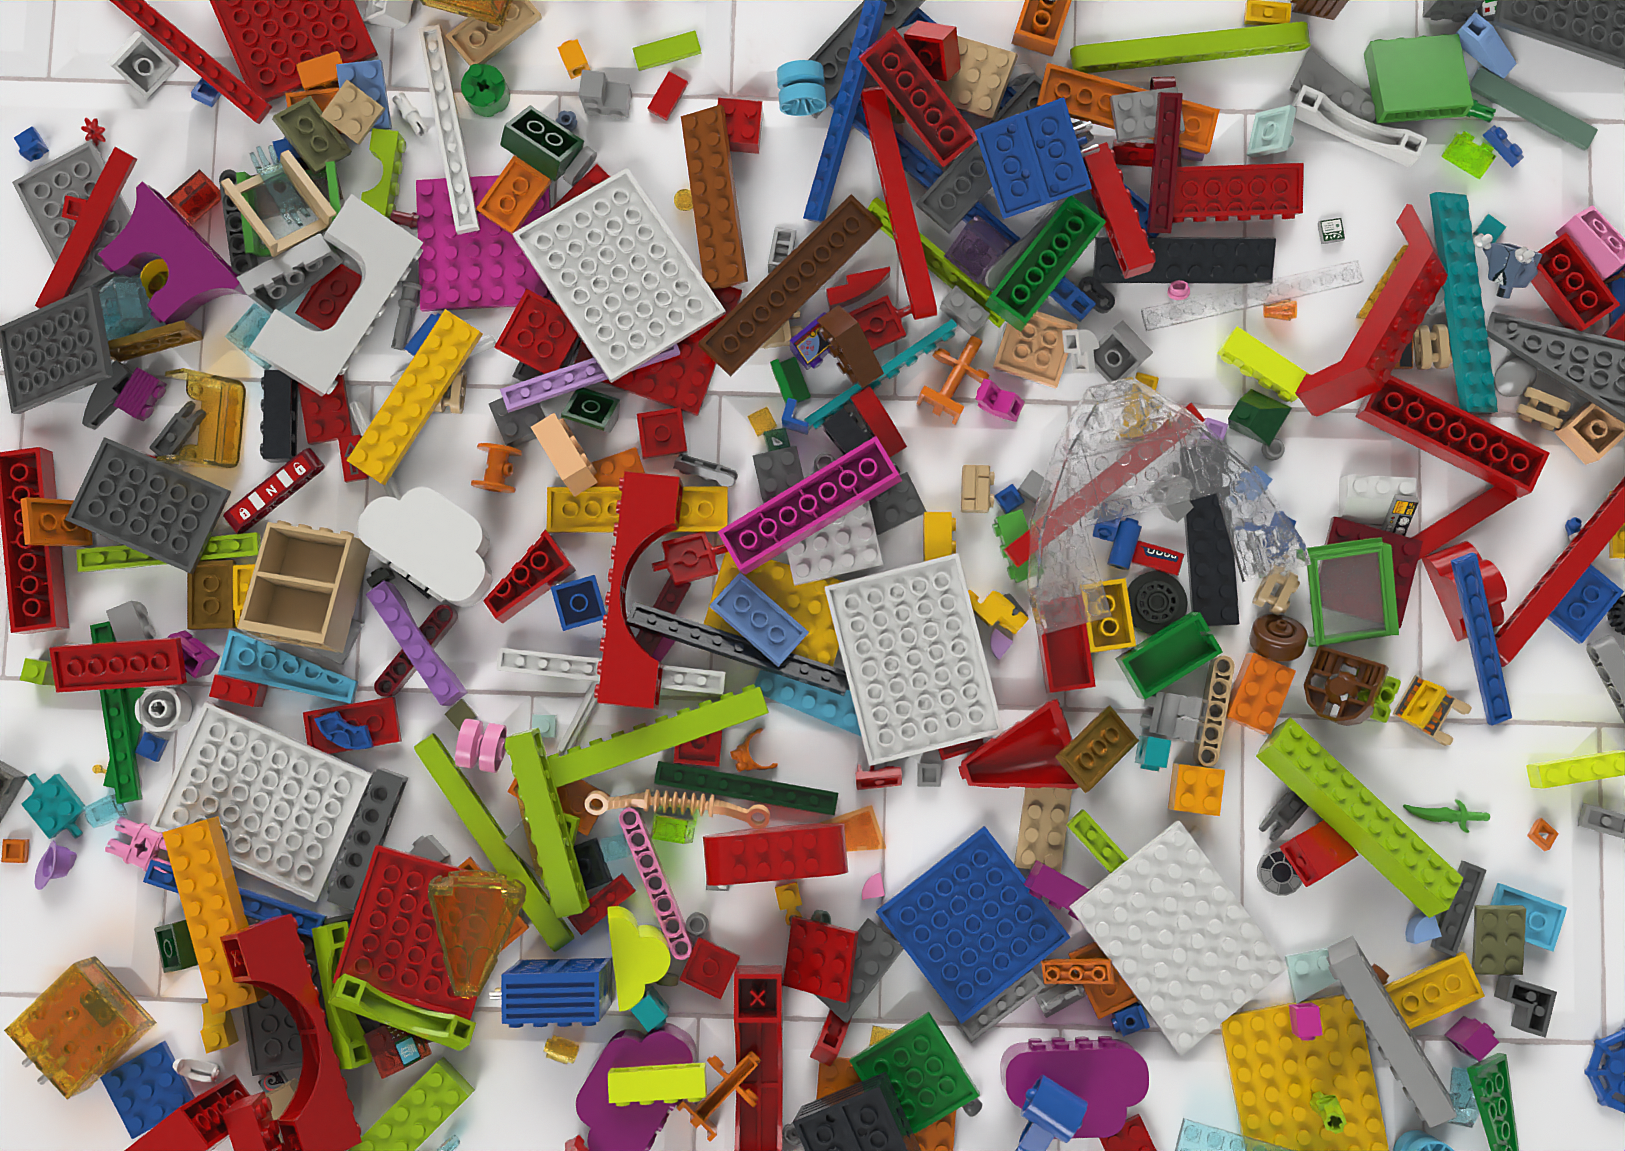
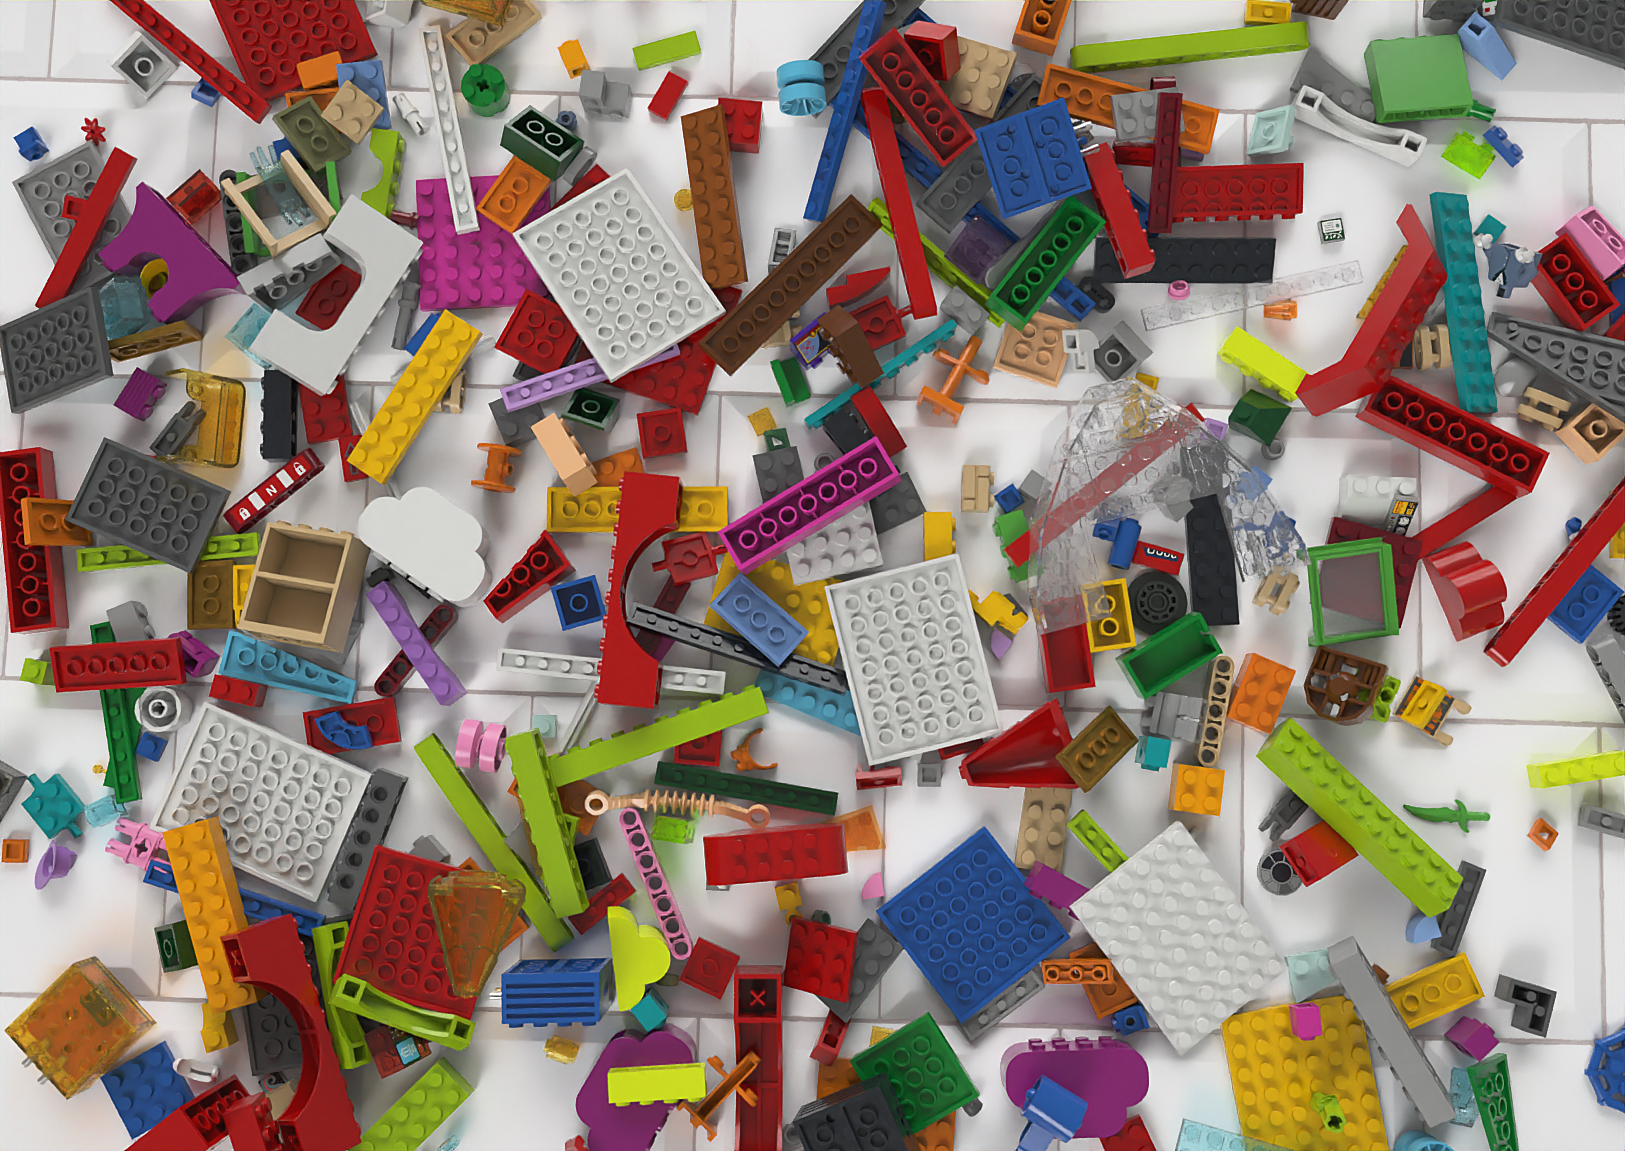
dark grey slope [82,360,133,430] -> none
olive tile [444,699,478,731] -> none
clear light blue brick [600,833,631,862] -> none
dark grey hinge [673,454,738,487] -> none
light grey plate [686,912,709,936] -> none
blue panel [781,398,809,435] -> none
dark pink brick [975,379,1025,422] -> none
light grey hinge [1034,984,1086,1018] -> none
reddish brown wheel [1249,614,1308,662] -> none
blue tile [1451,552,1512,726] -> none
sand green tile [1470,67,1598,151] -> none
olive plate [1472,905,1526,975] -> none
medium azure plate [1490,883,1567,952] -> none

